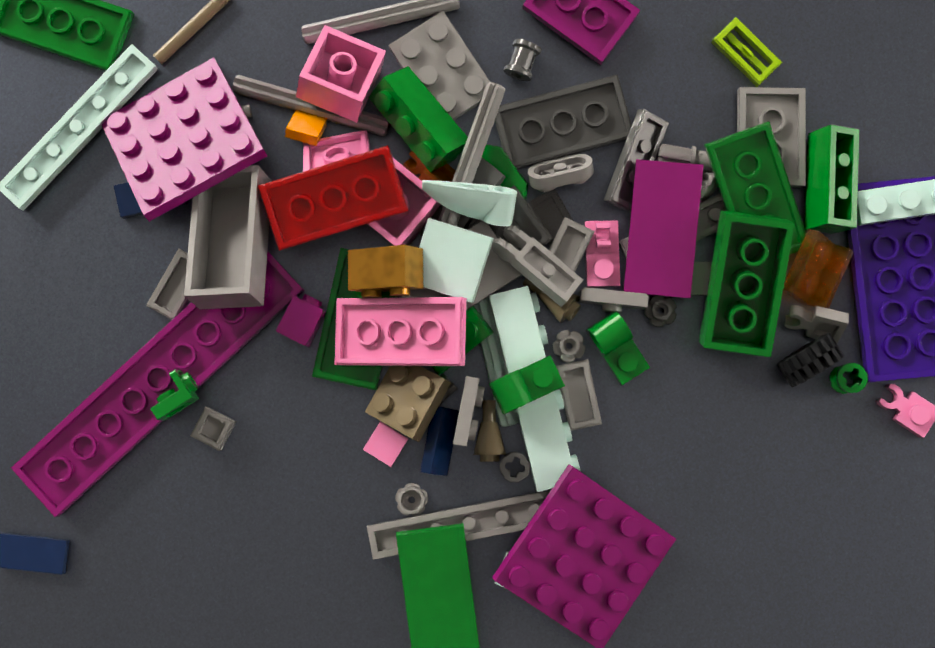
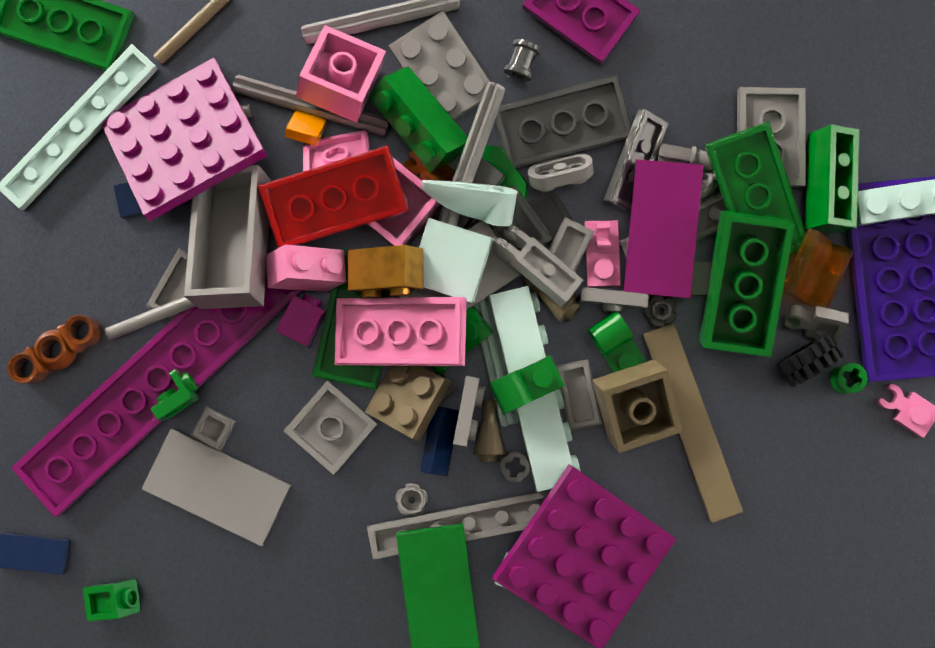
bright pink tile [363,421,409,467] -> none
light grey plate [553,330,585,363] -> none
lime tile [711,17,782,87] -> none
none -> dark orange piece [7,315,102,384]
none -> green bracket [83,579,140,621]
none -> light grey bar [105,297,195,340]
none -> light grey tile [142,428,292,546]
none -> bright pink brick [266,245,347,292]
none -> light grey plate [284,380,378,475]
none -> dark tan brick [592,359,683,453]
none -> dark tan tile [642,323,743,523]

